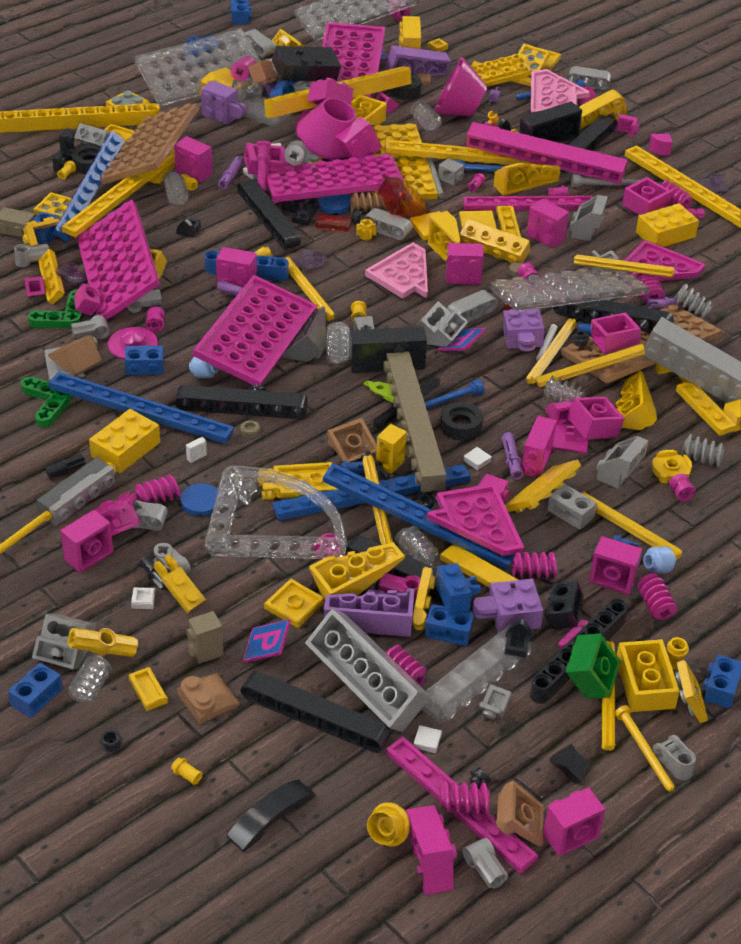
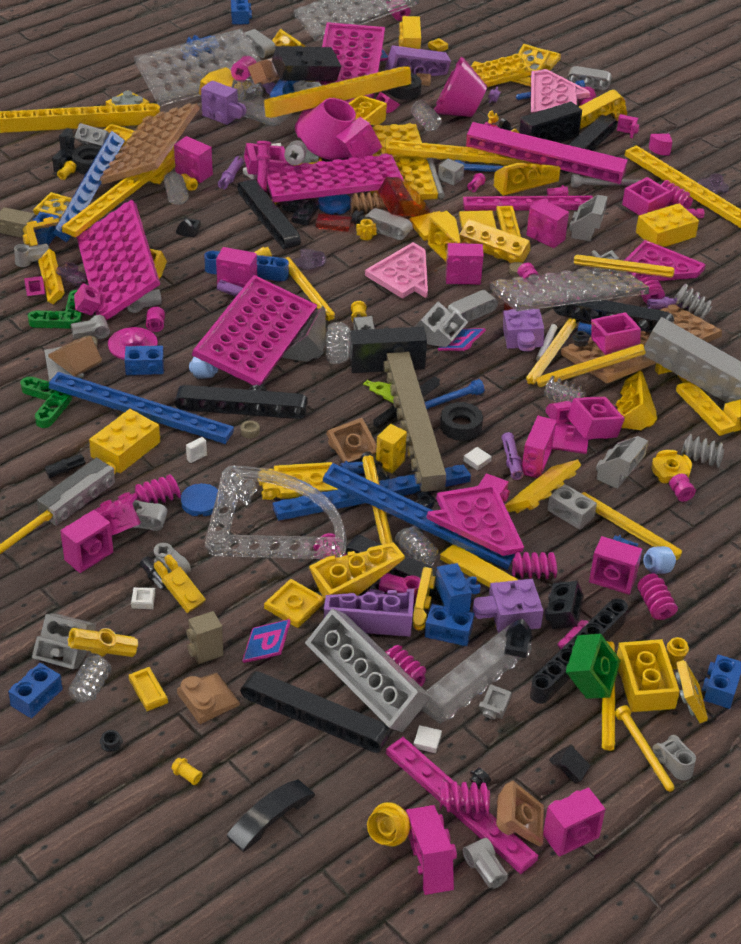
dark pink brick [307,78,354,105] -> none

